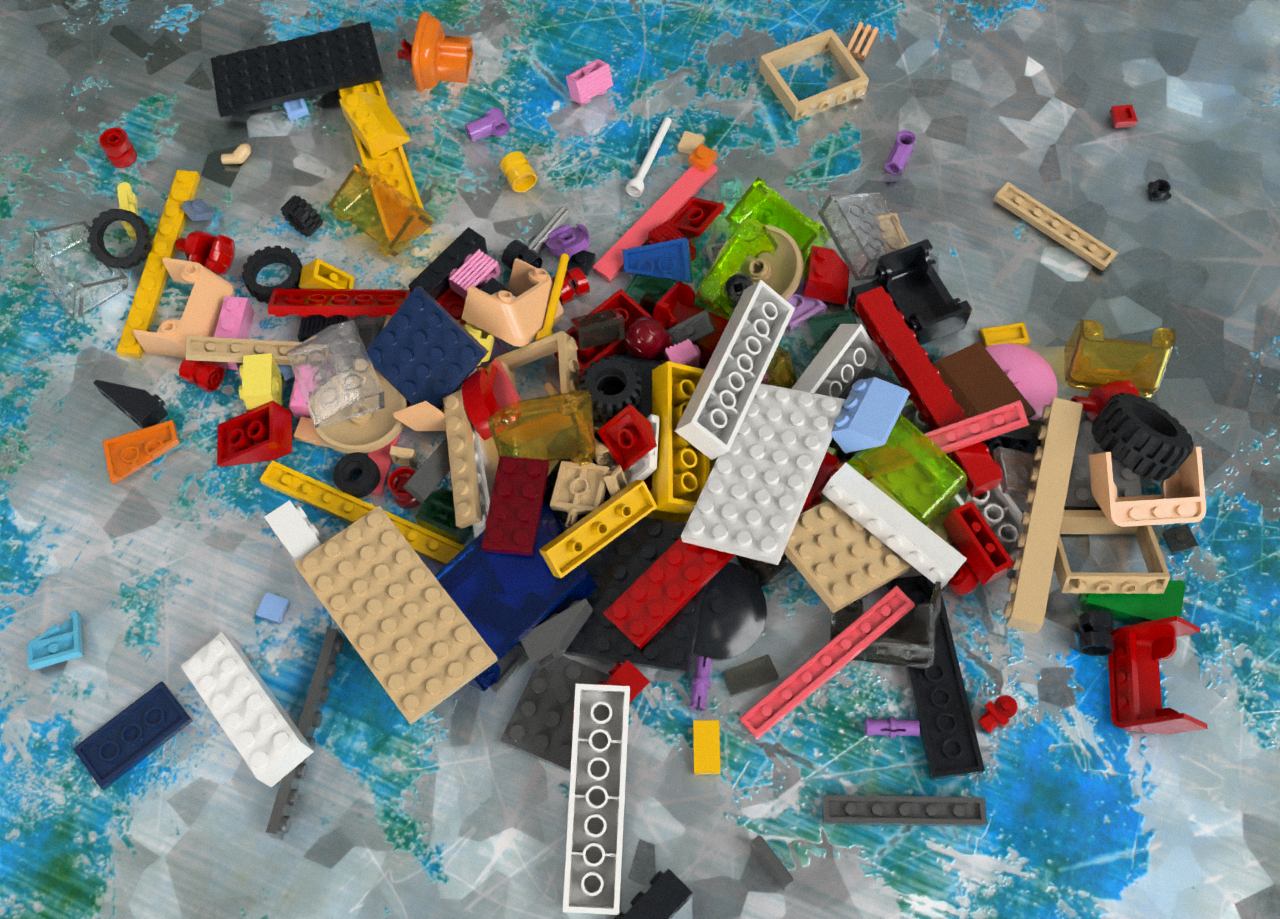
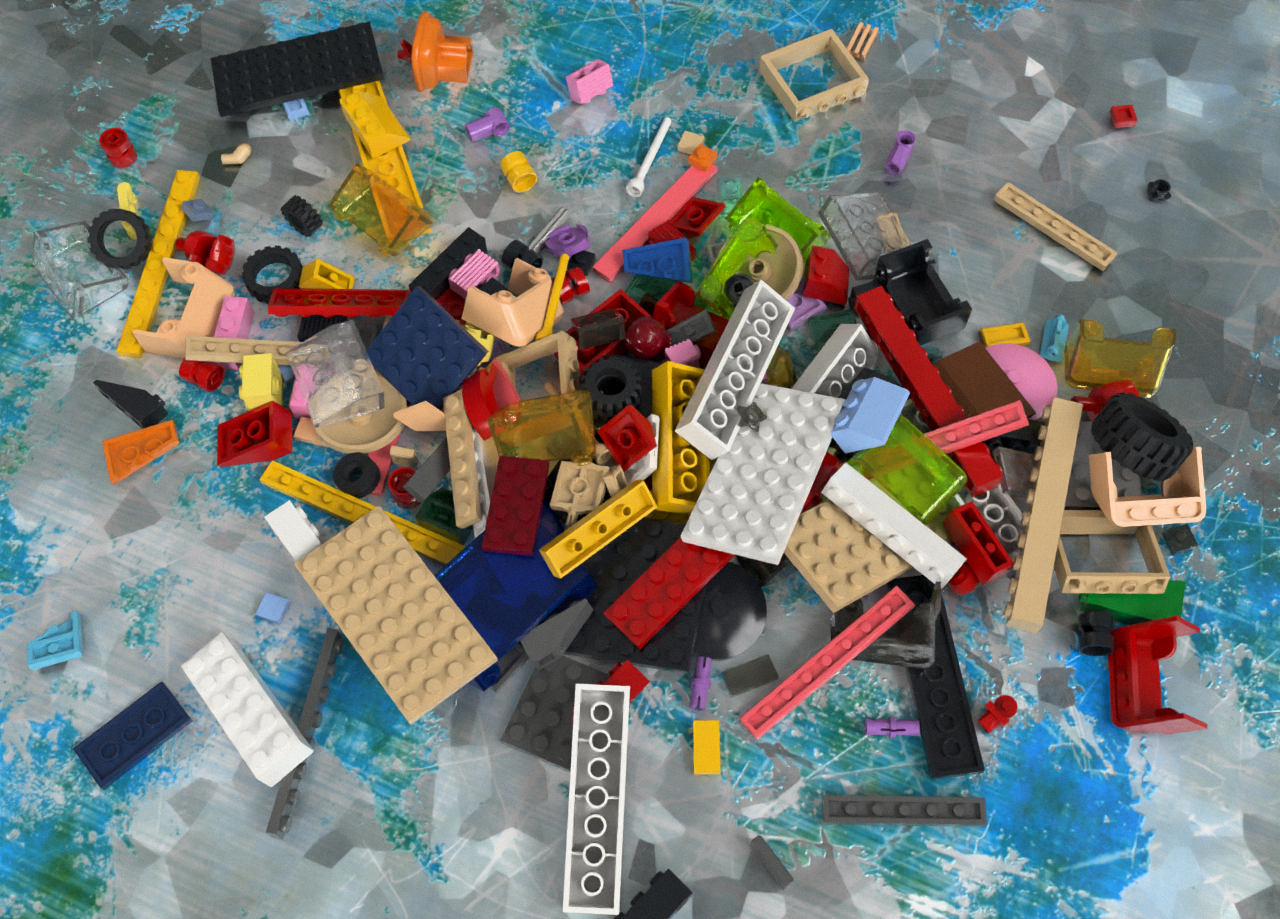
none -> clear smoke plate [737,402,767,432]
none -> medium azure hinge [1039,314,1069,363]

